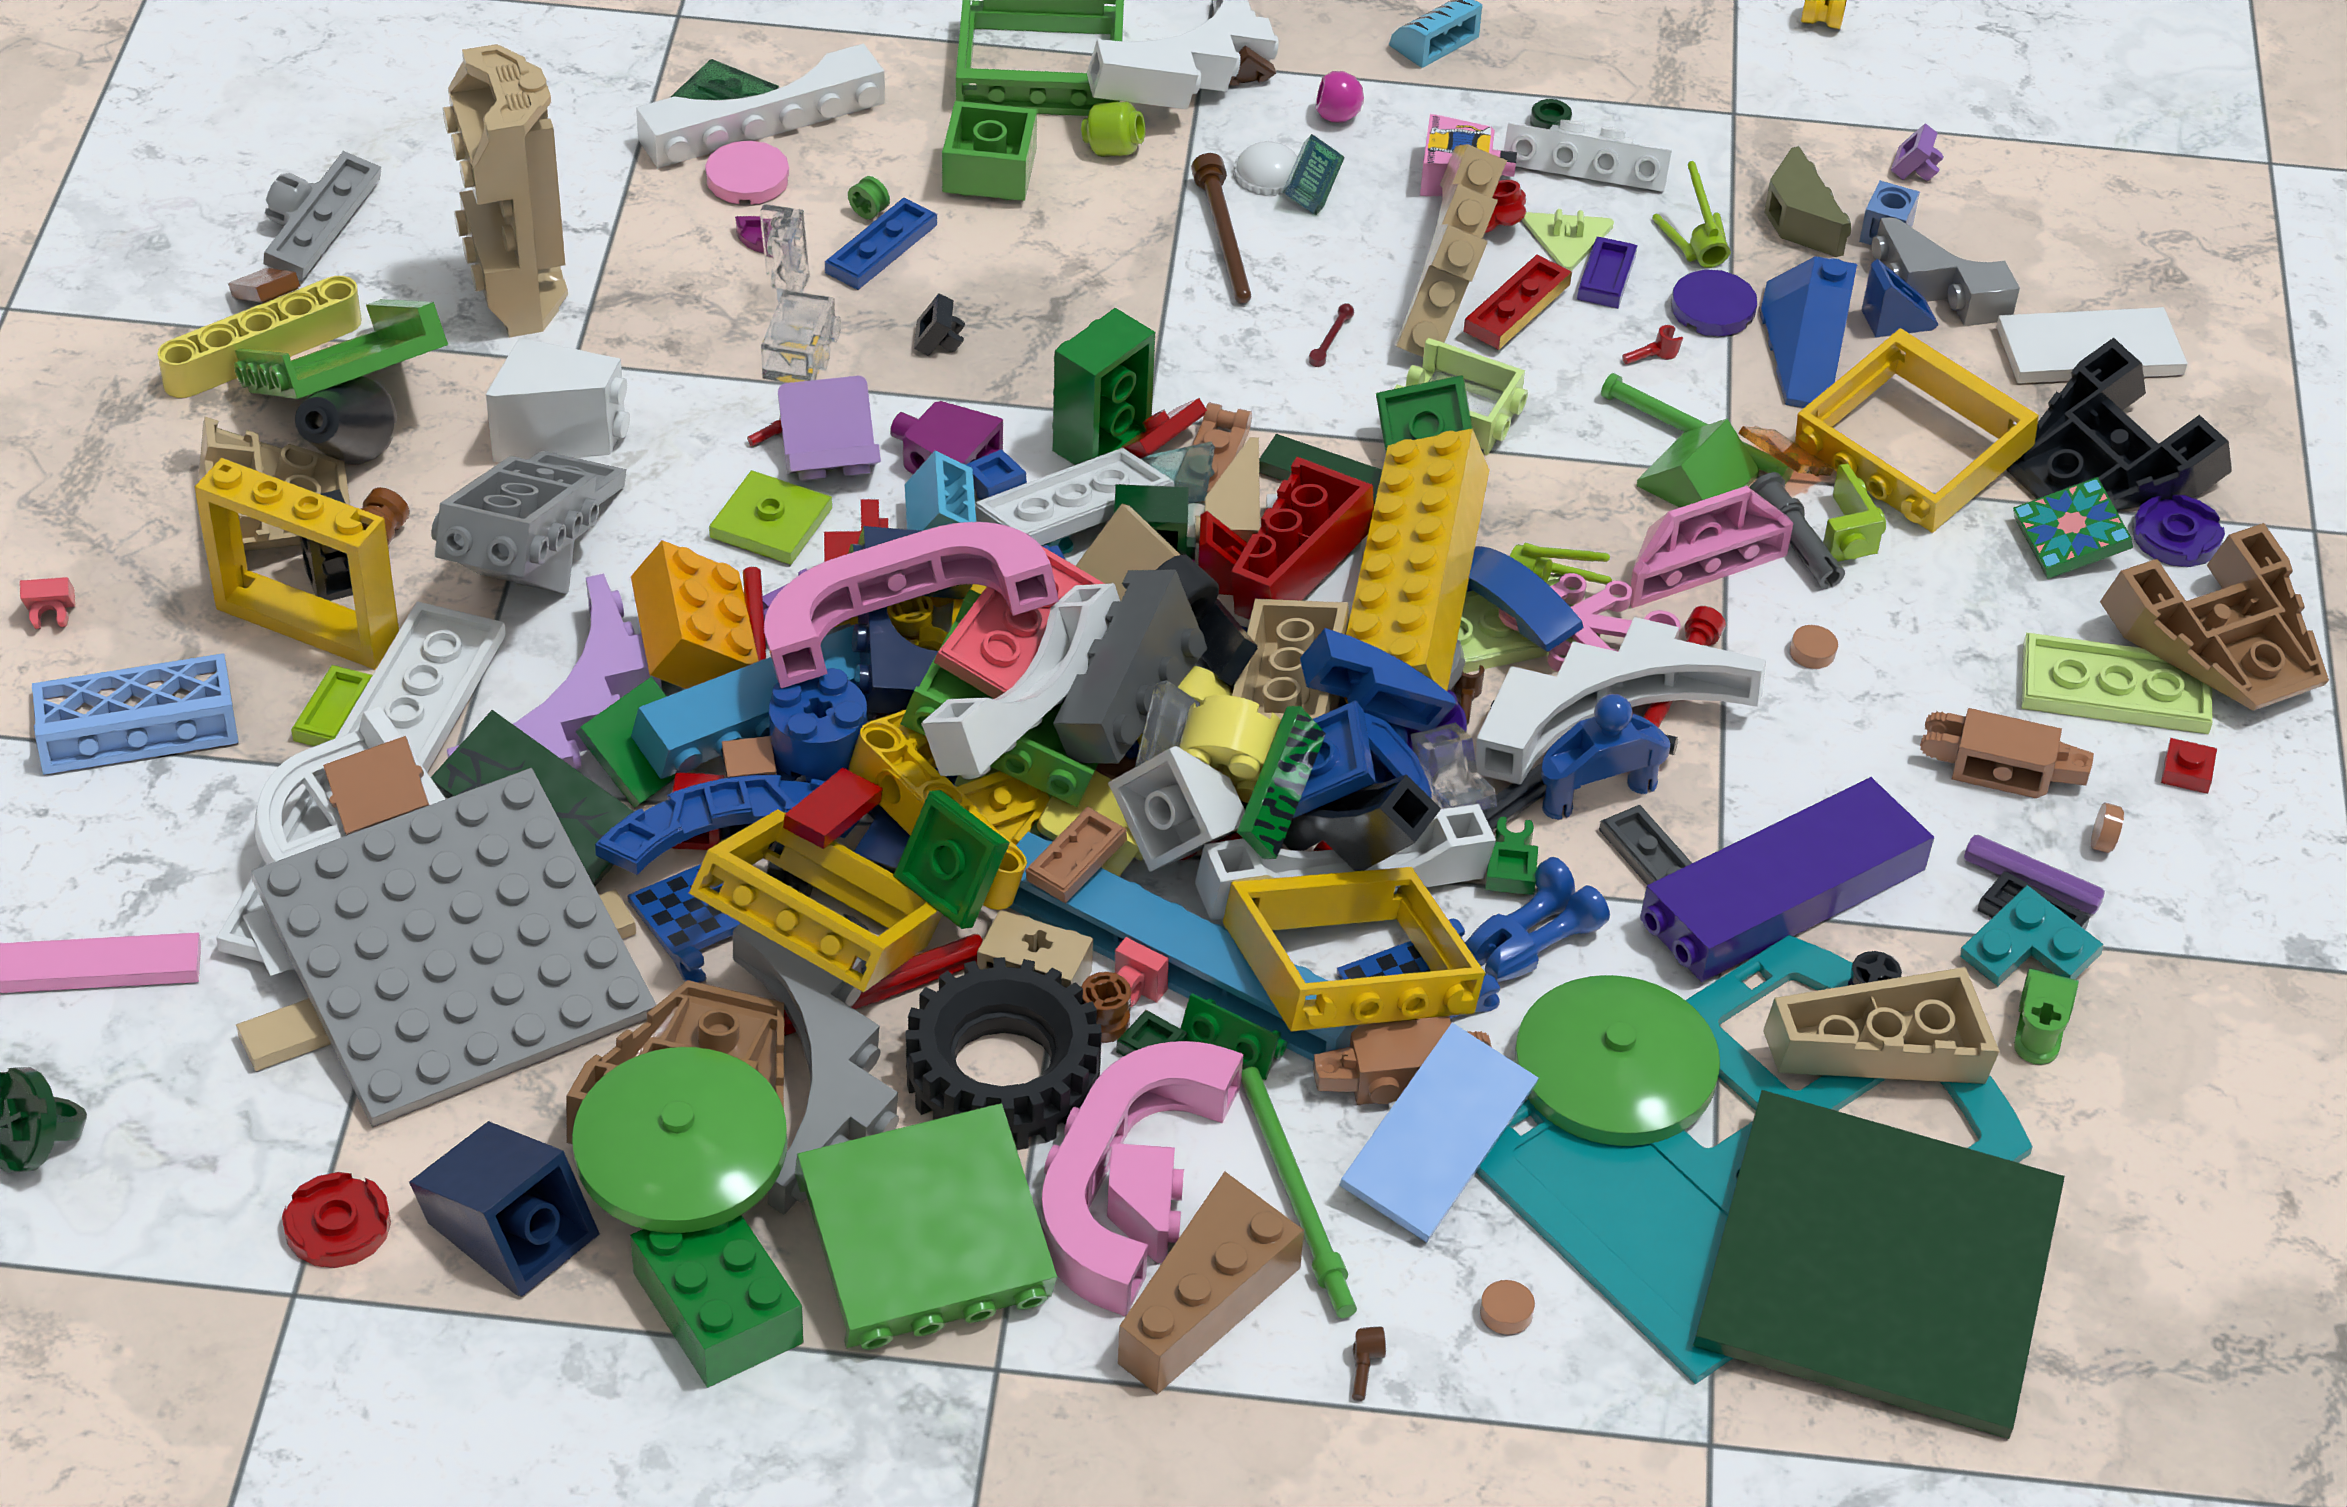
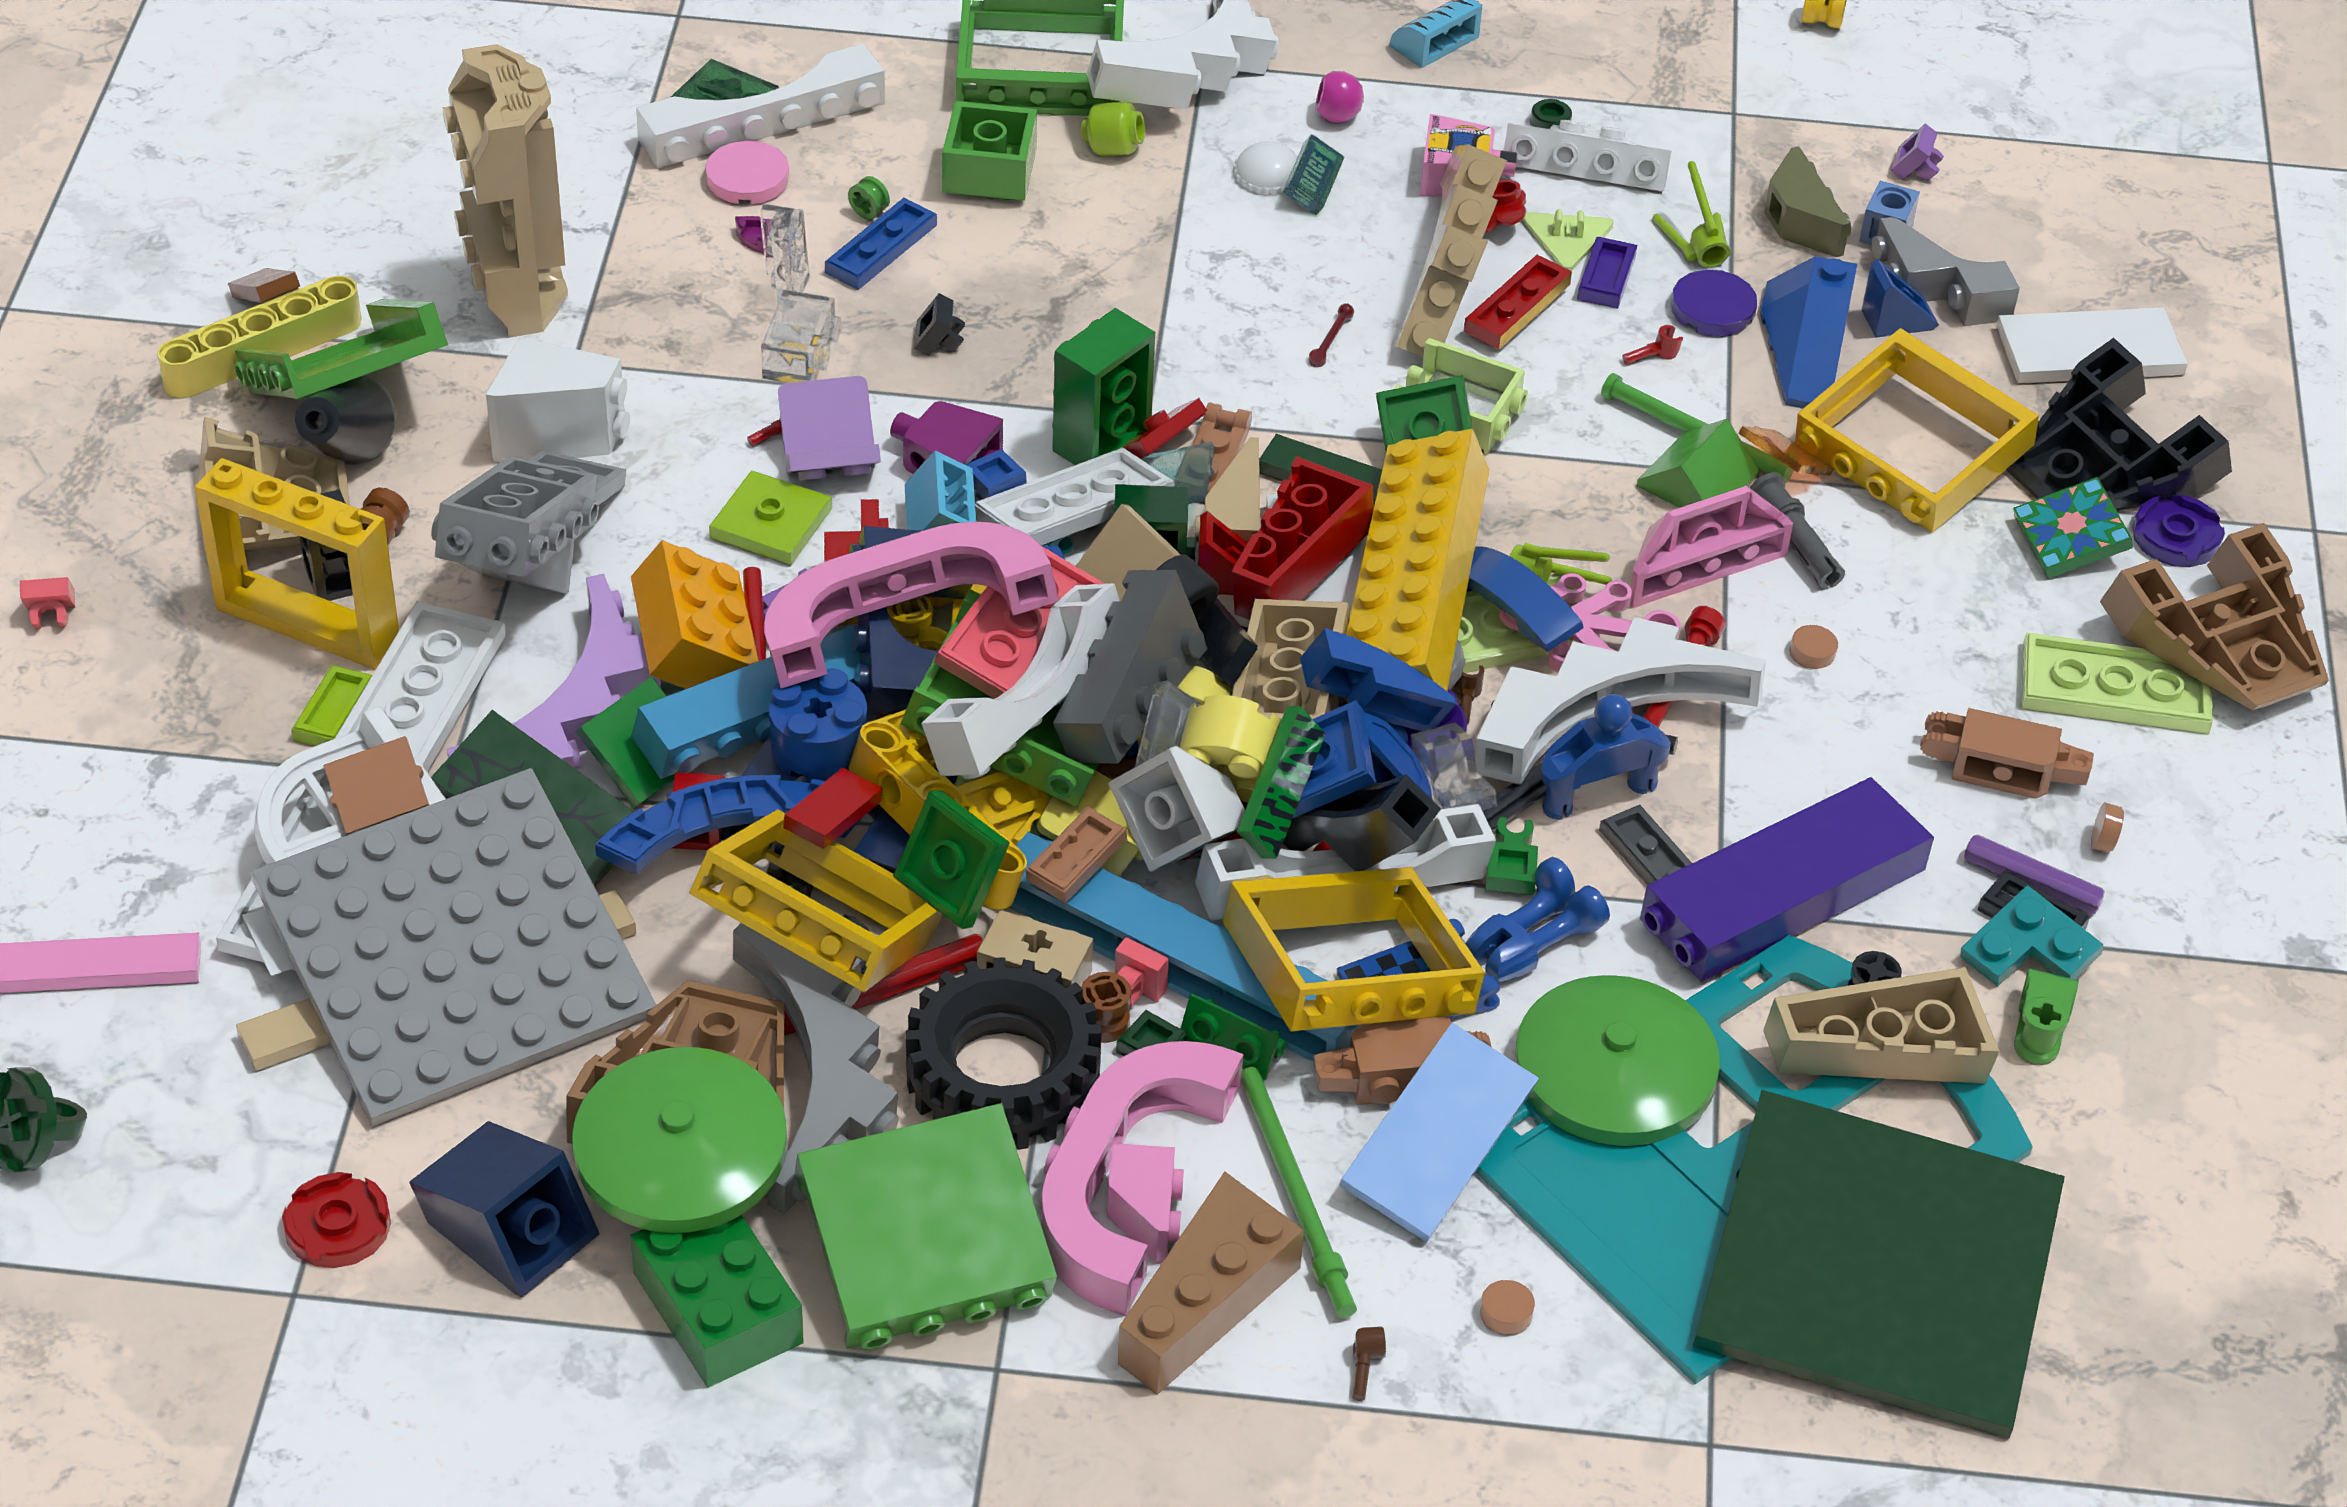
light blue fence [32,653,239,775] -> none
light grey plate [263,151,381,280] -> none
blue flag [627,864,740,983] -> none
nougat tile [722,736,776,778] -> none
reddish brown piece [1191,153,1251,304] -> none
reddish brown tile [1229,46,1276,86] -> none
lime bracket [1823,463,1886,562] -> none
red plate [2161,737,2217,794] -> none

